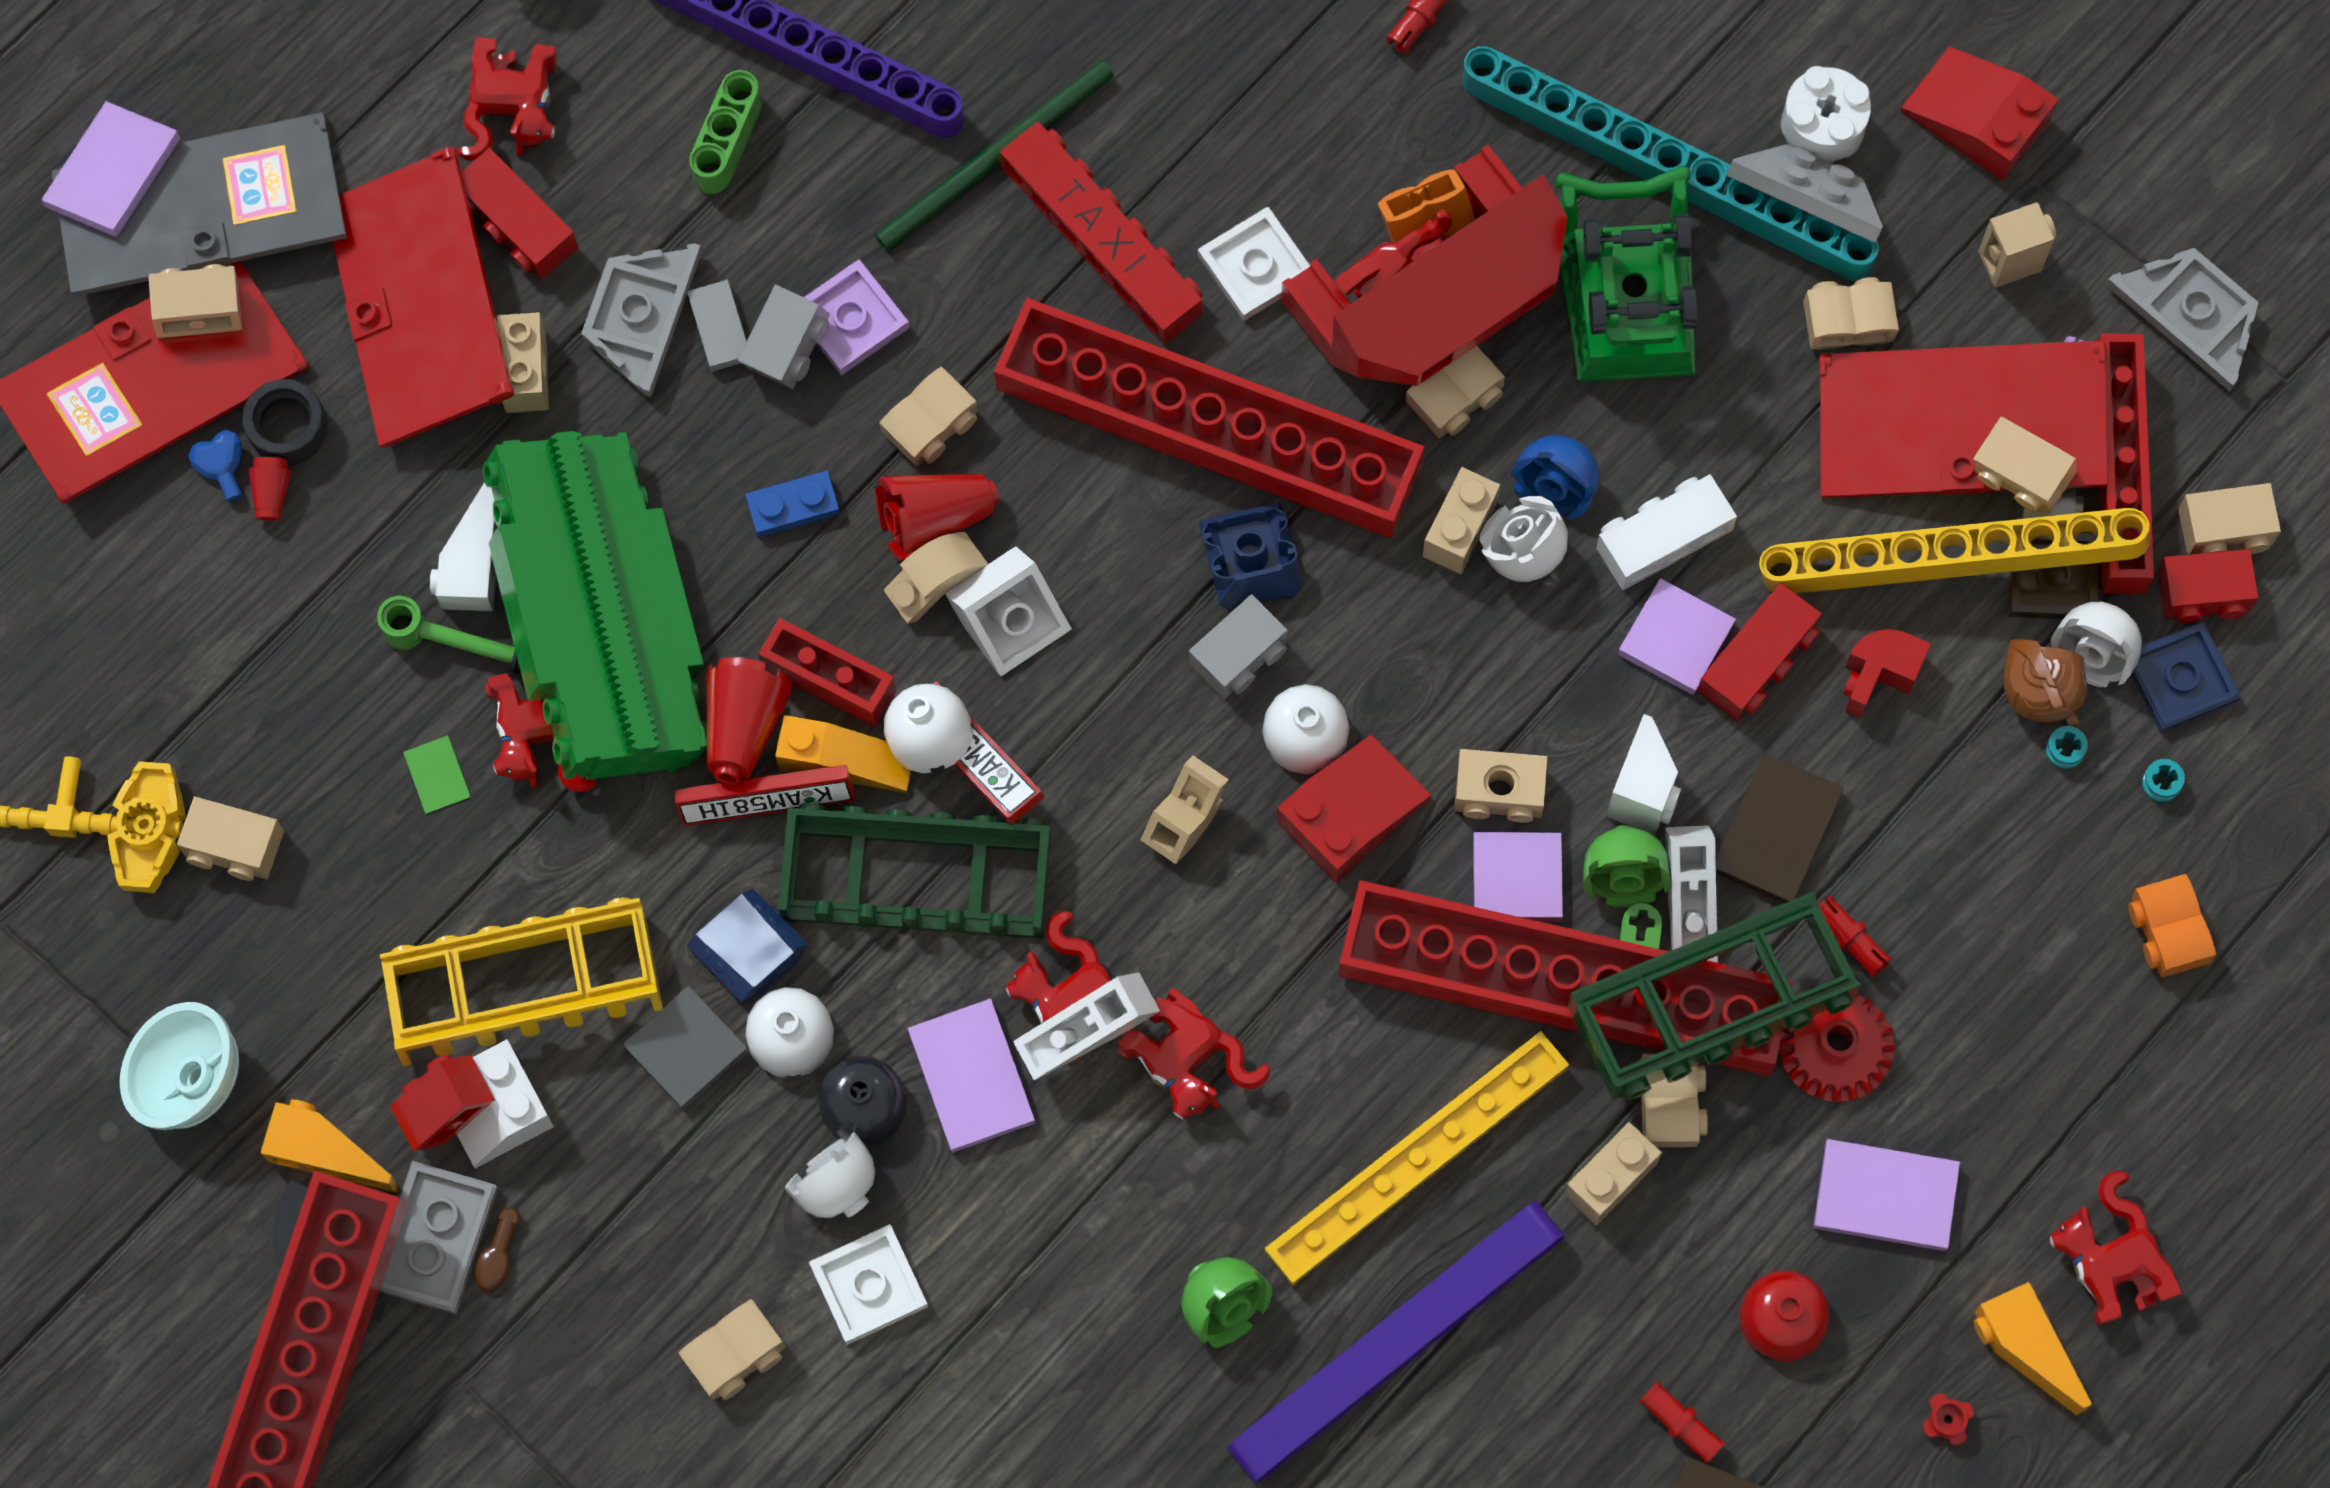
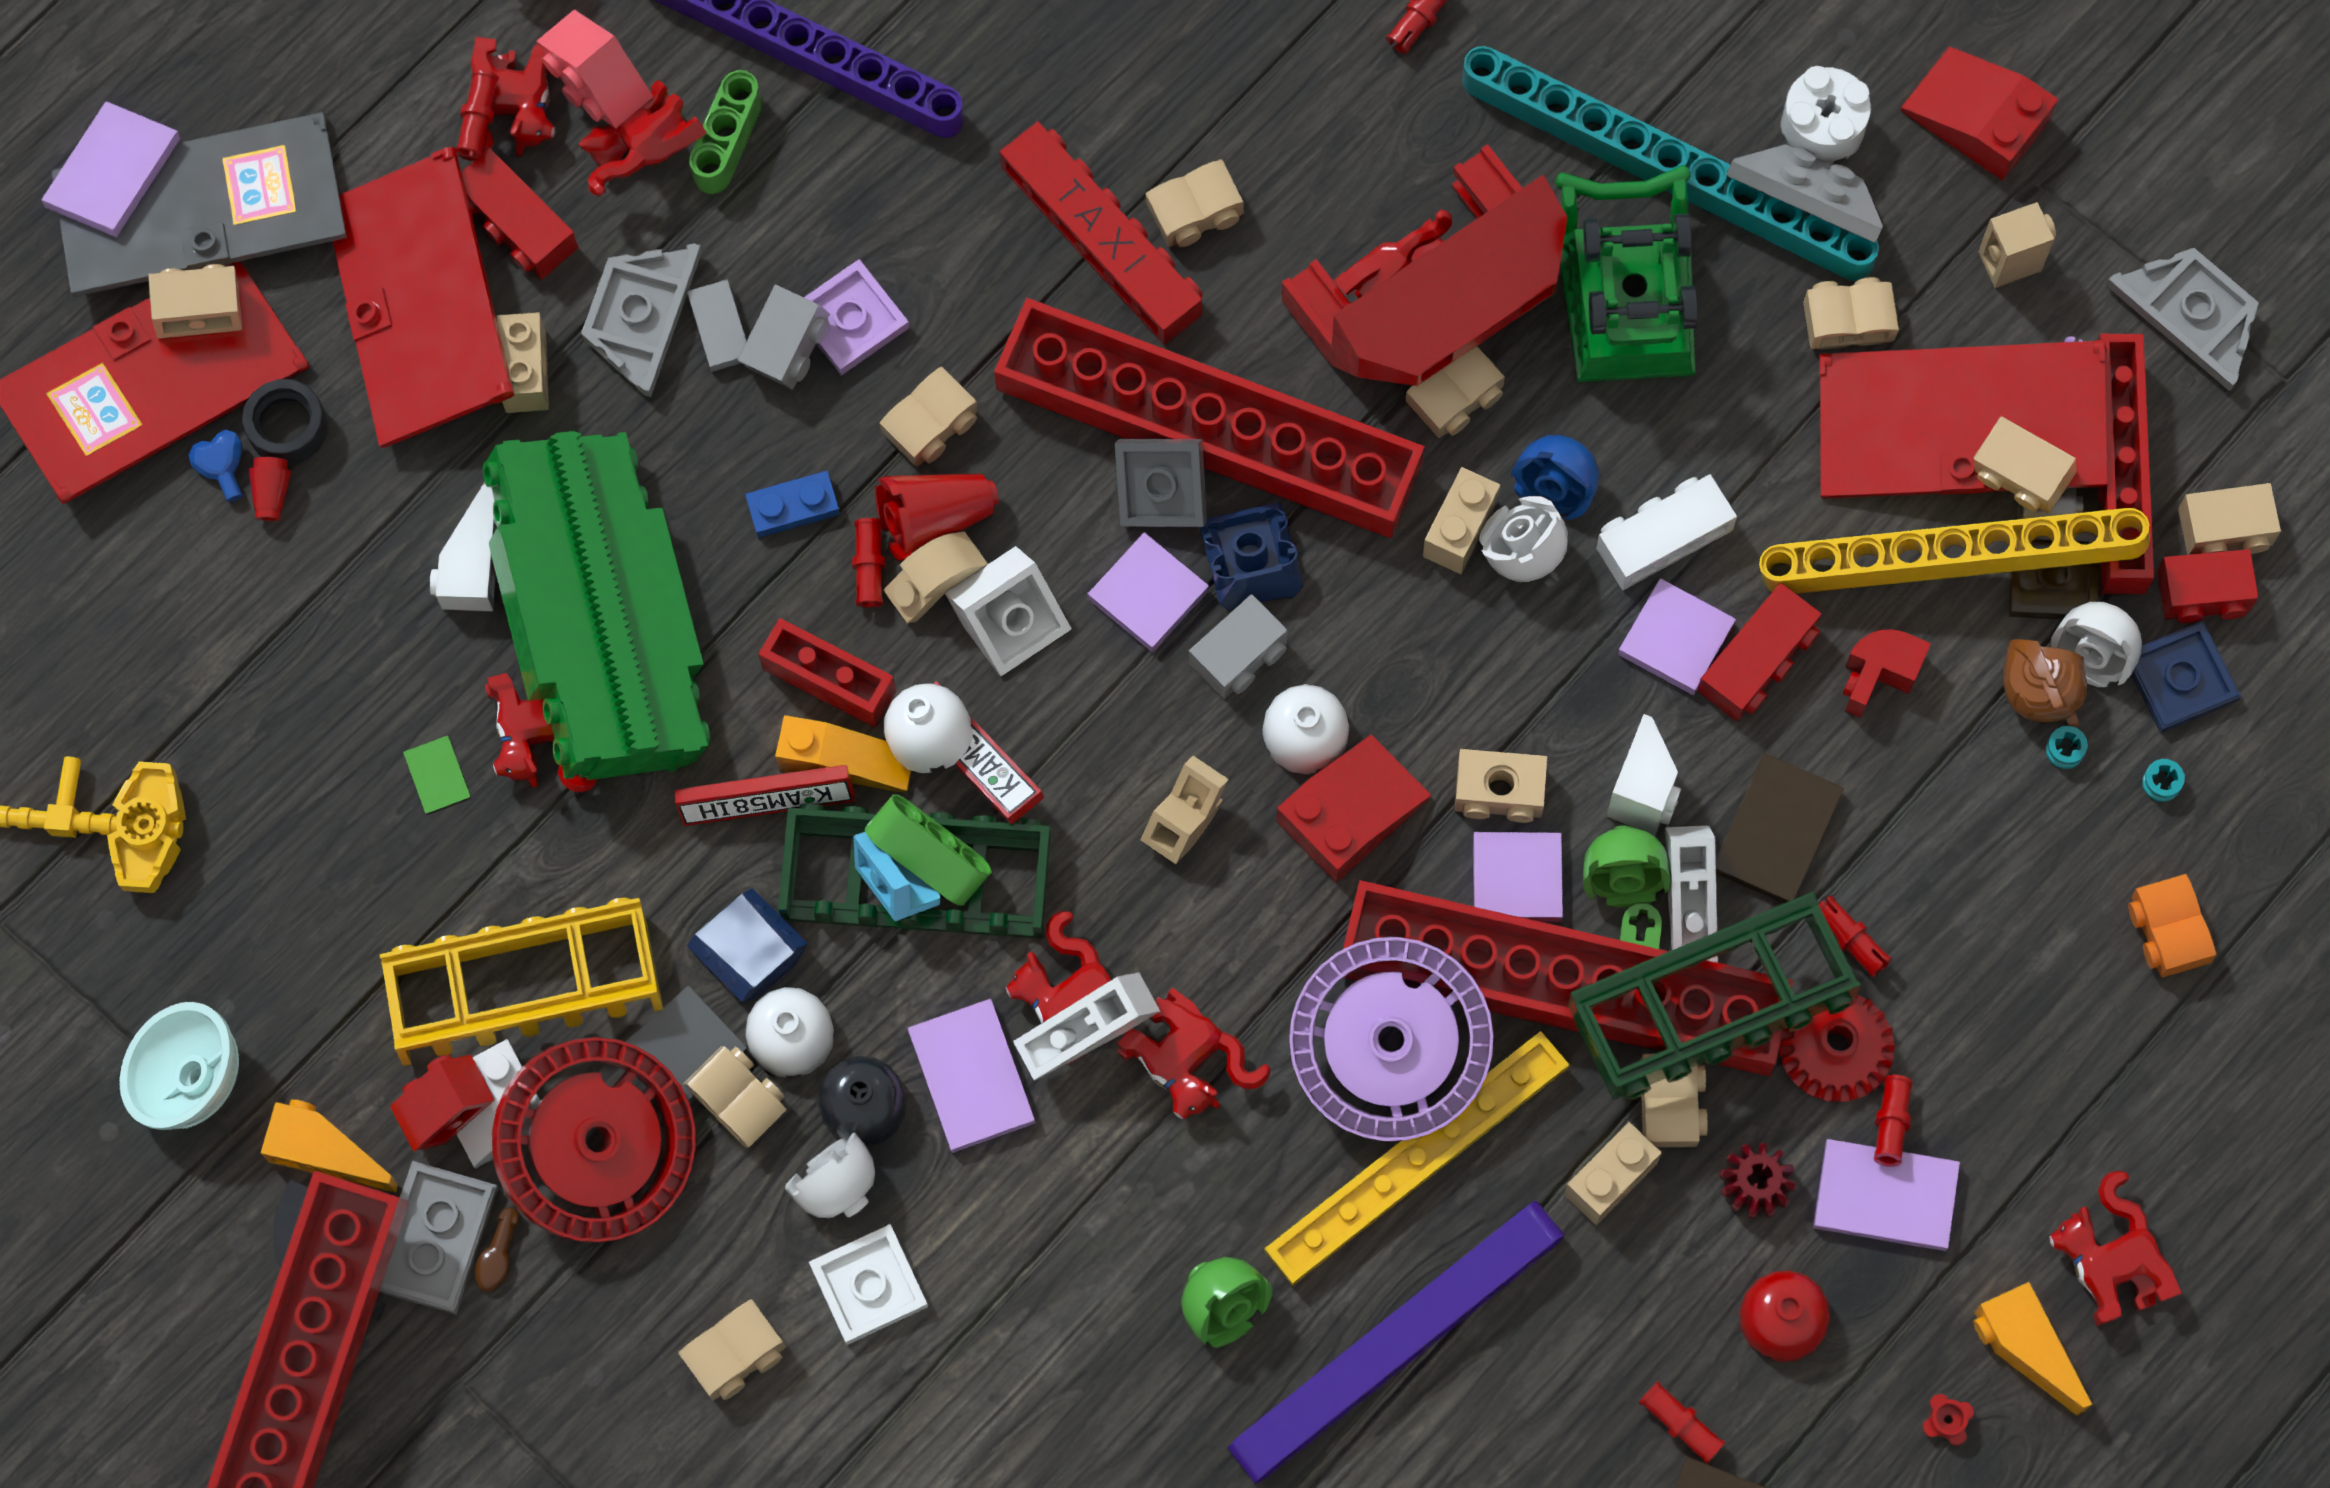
tan brick [177,796,284,881] -> none
bright green piece [377,596,521,675] -> none
red cone [706,657,793,784] -> none
dark green piece [874,60,1114,251] -> none
white tile [1198,207,1309,321] -> none
orange brick [1378,169,1475,243] -> none
none -> red pin [455,70,499,158]
none -> red piece [492,1037,696,1242]
none -> coral brick [537,10,654,128]
none -> red animal [579,80,707,197]
none -> tan brick [683,1046,787,1147]
none -> red pin [852,518,886,608]
none -> medium azure panel [854,832,940,921]
none -> bright green beam [865,794,992,906]
none -> lavender tile [1088,533,1209,653]
none -> dark grey tile [1115,439,1207,527]
none -> tan brick [1146,160,1244,247]
none -> lavender piece [1289,937,1494,1141]
none -> dark red gear [1719,1142,1796,1219]
none -> red pin [1874,1075,1913,1167]

